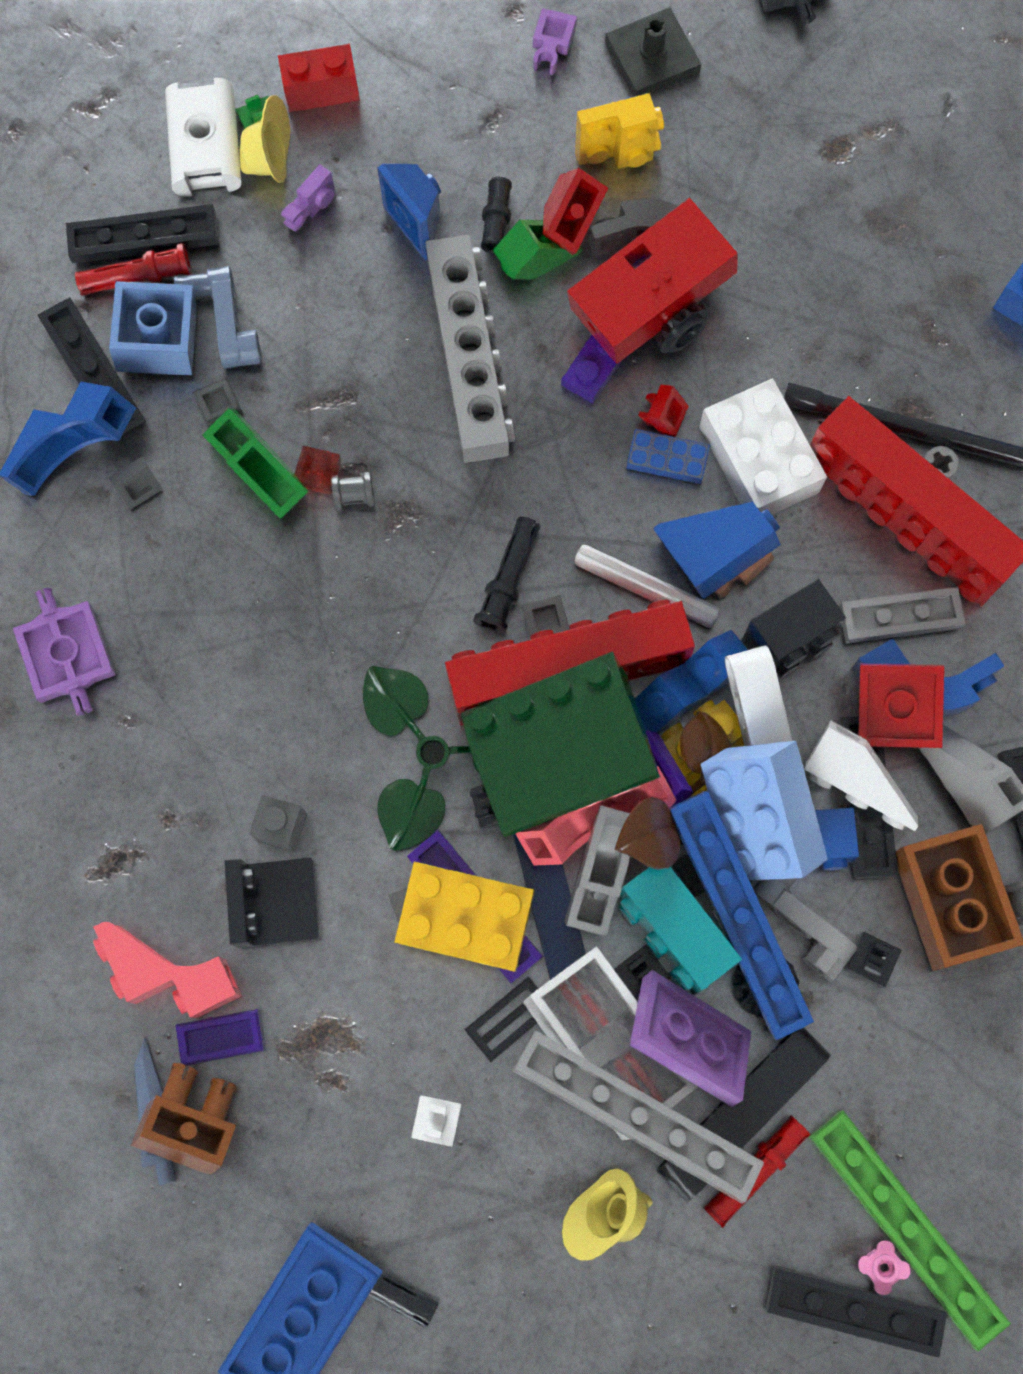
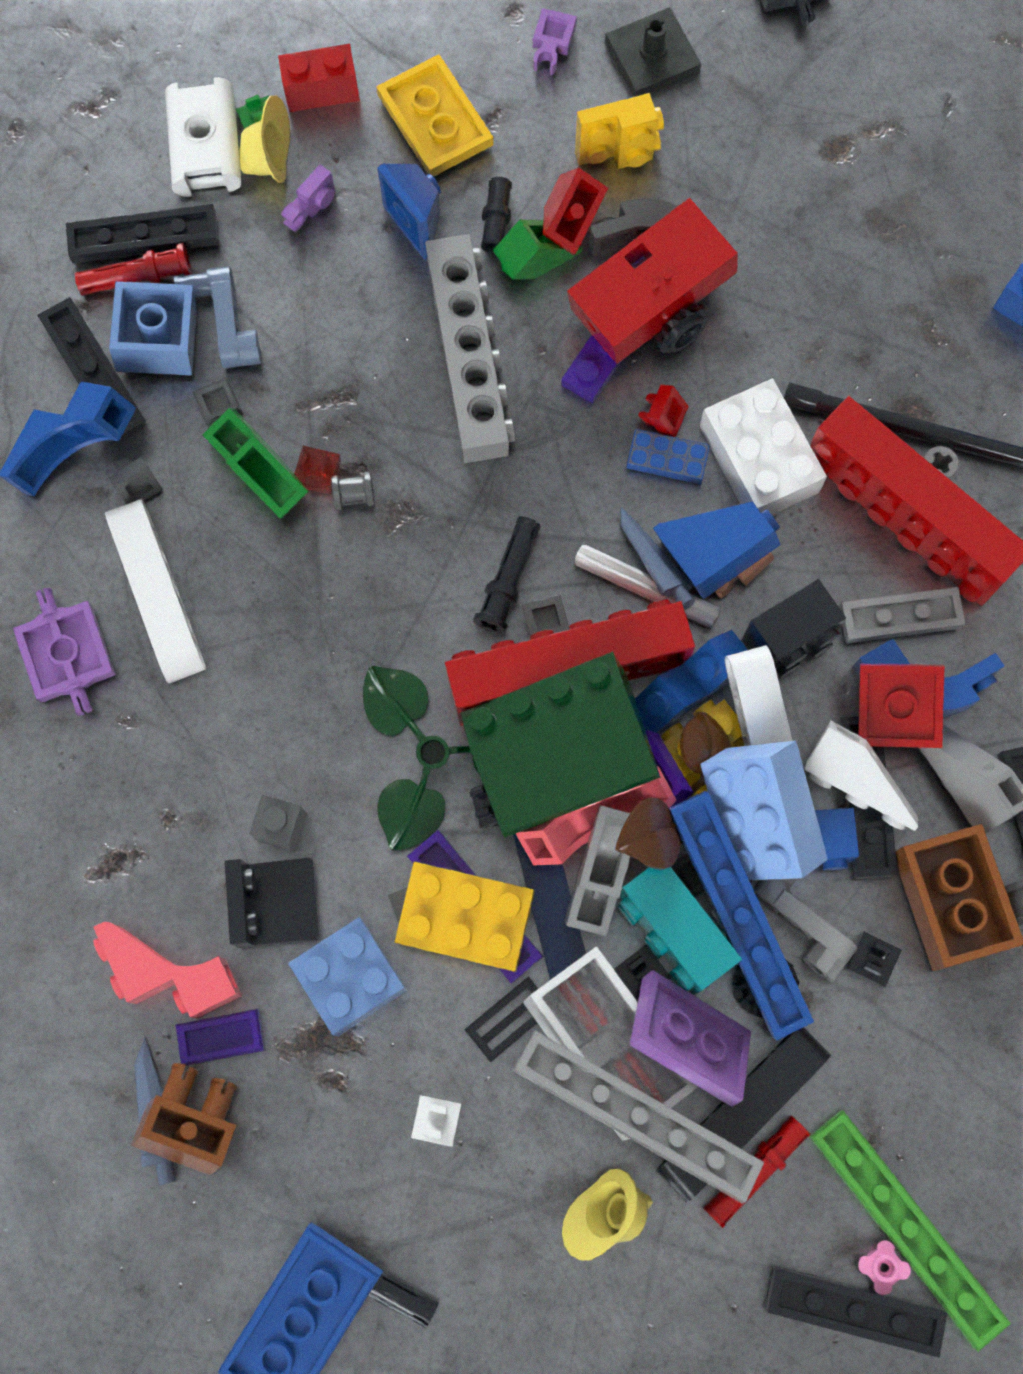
none -> white beam [105,498,206,684]
none -> medium blue brick [288,917,408,1037]
none -> yellow plate [376,54,494,177]
none -> sand blue bar [620,506,695,610]

